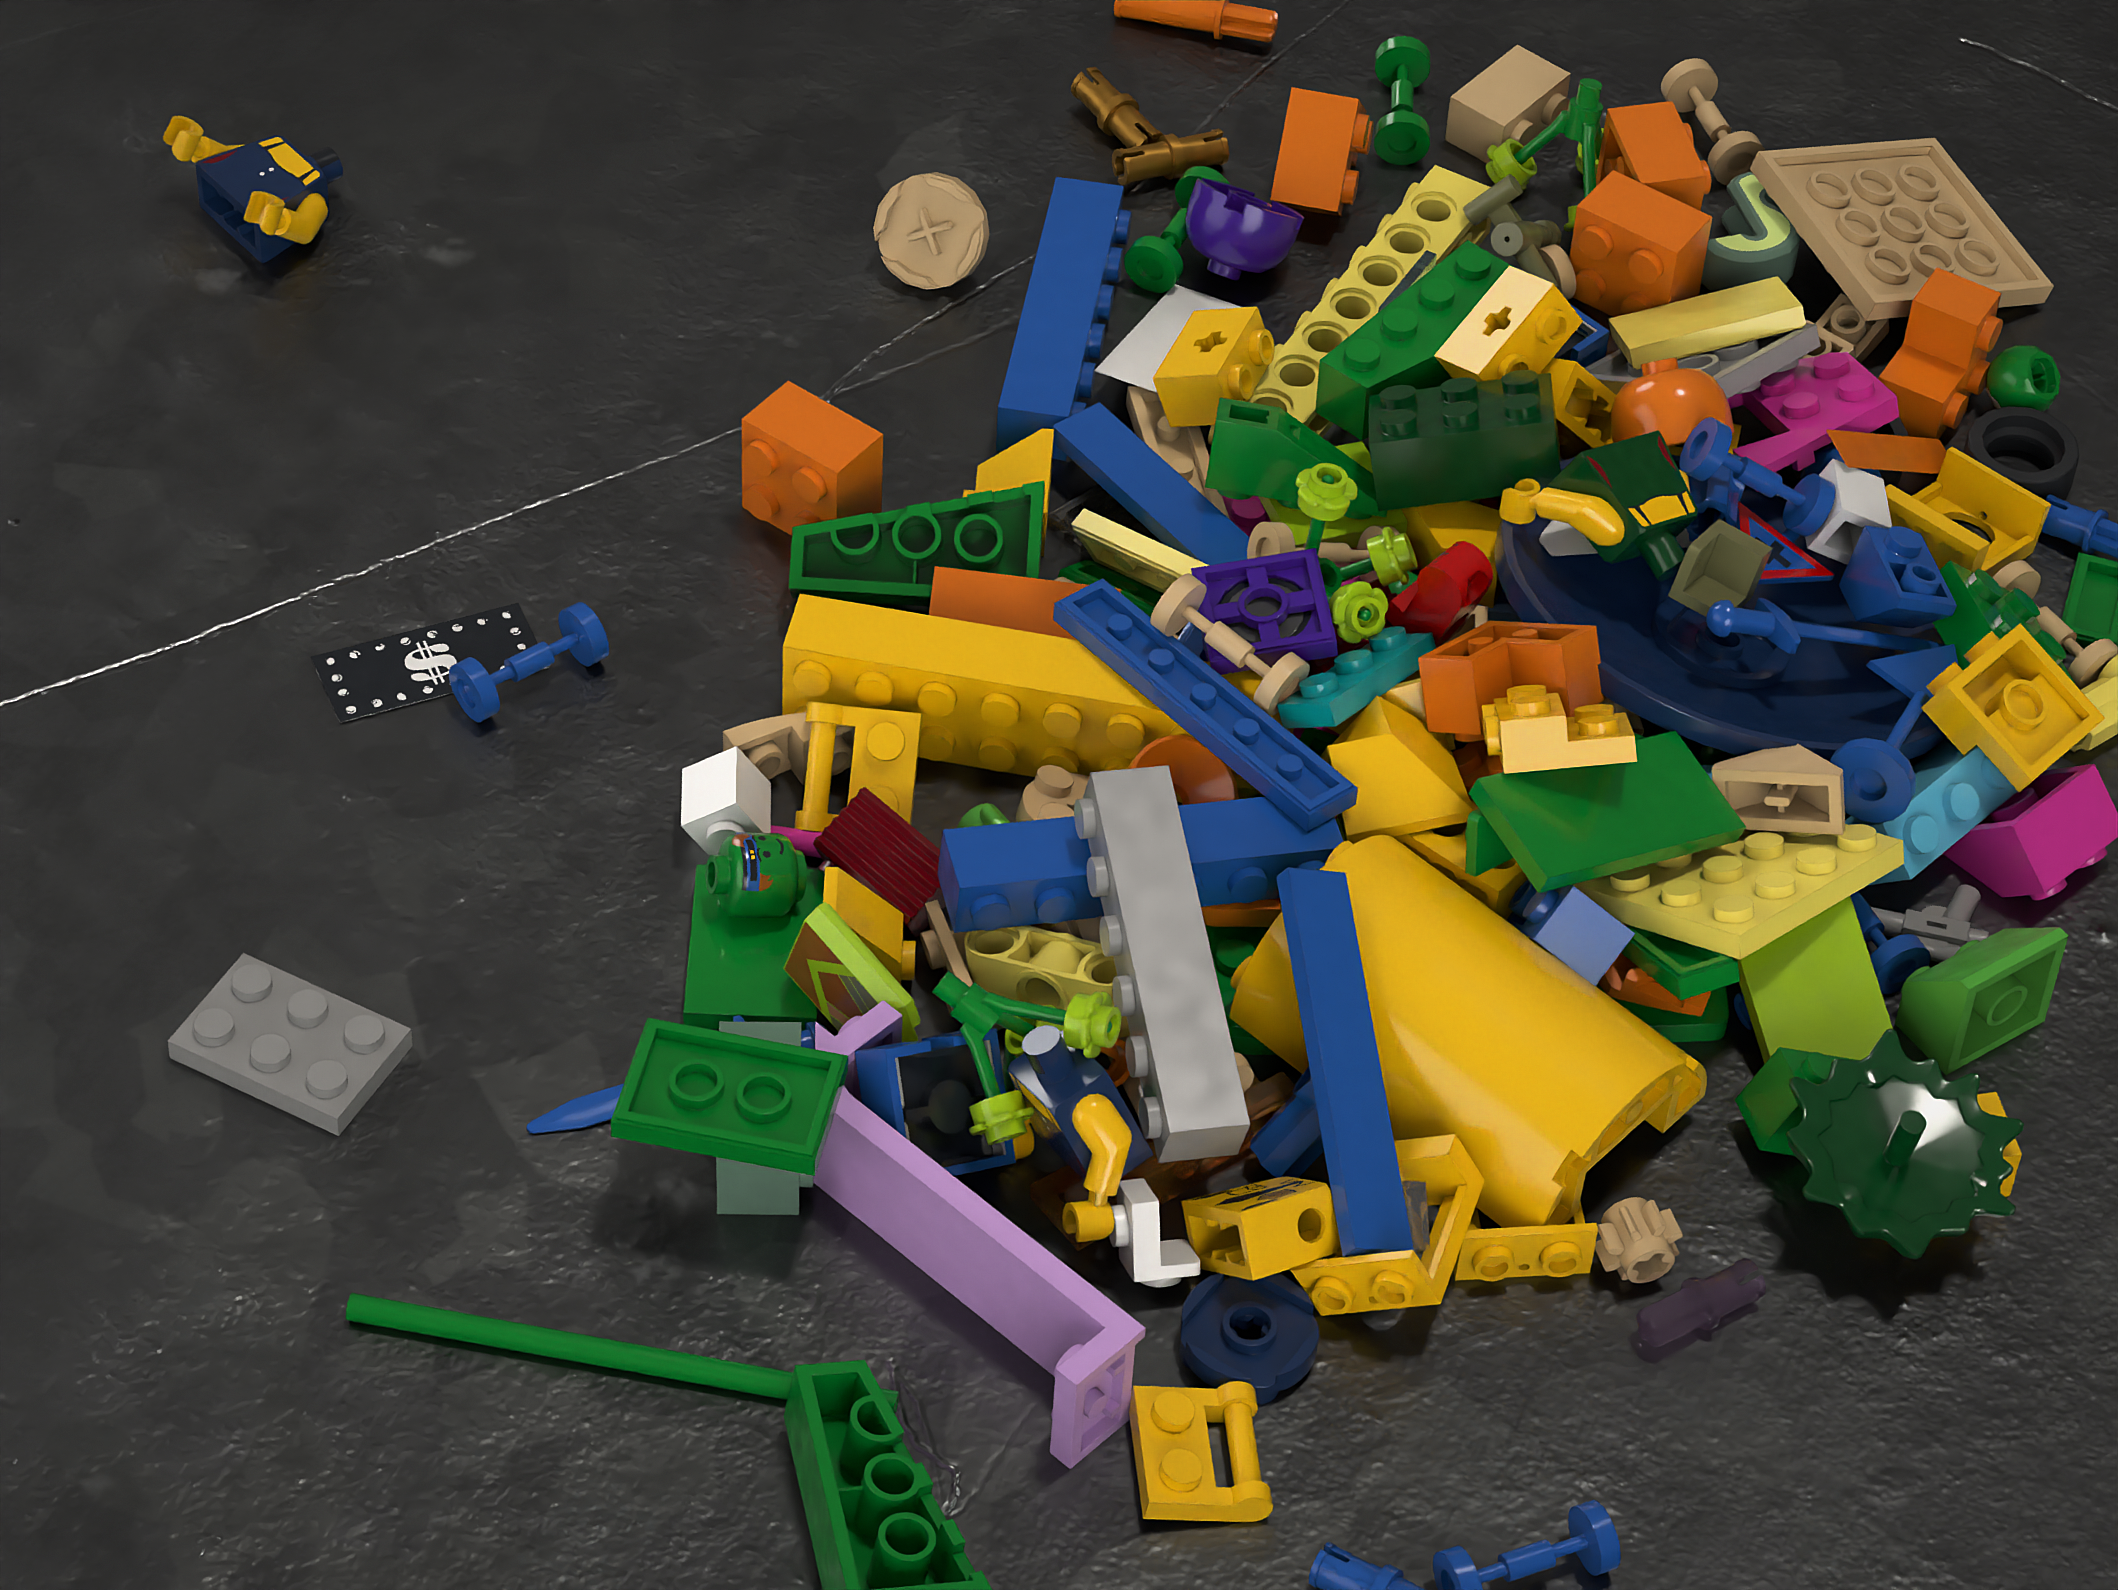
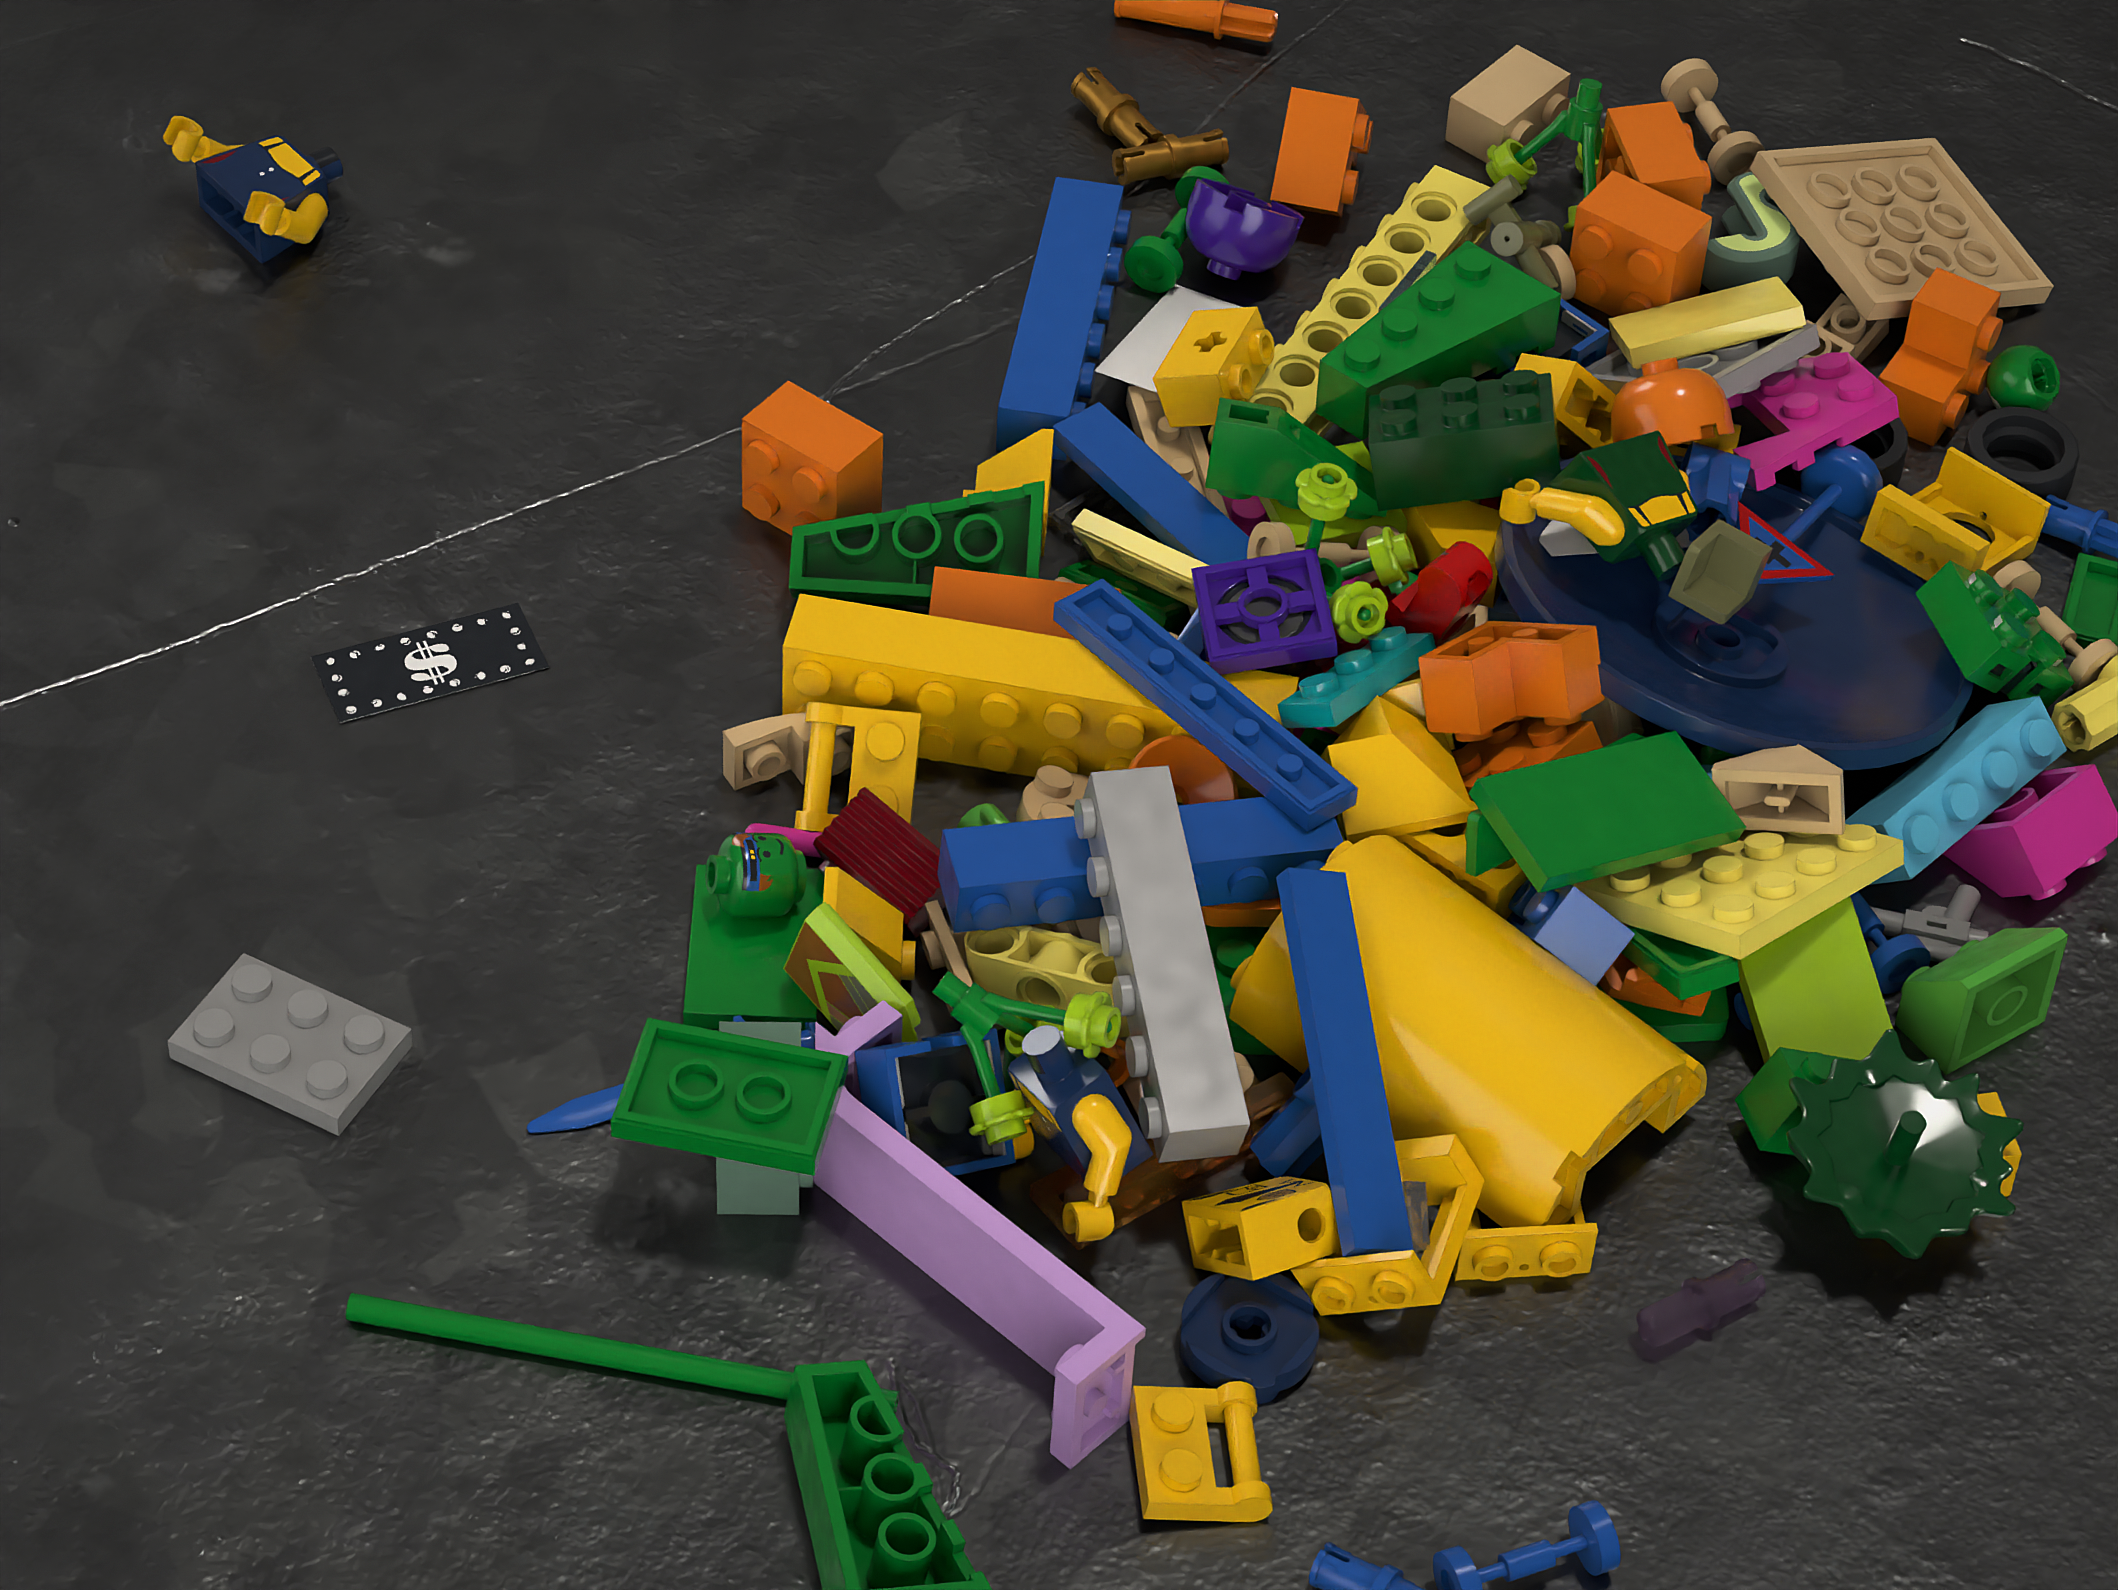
blue wheel [449,602,609,722] -> none
white brick [681,746,771,856] -> none
tan tile [873,172,990,290] -> none
white bracket [1109,1178,1200,1287] -> none
tan wheel [1150,573,1310,716] -> none
green wheel [1374,36,1430,165] -> none
yellow brick [1434,265,1583,382] -> none
yellow plate [1482,685,1637,774] -> none
tan gear [1595,1197,1683,1283] -> none
blue wheel [1679,417,1836,537] -> none
blue sword [1706,598,1946,654] -> none
white brick [1805,459,1892,565] -> none
orange sticker [1826,429,1947,474] -> none
blue piece [1830,644,1958,823] -> none
blue slope [1839,525,1957,629] -> none
yellow plate [1921,623,2105,793] -> none

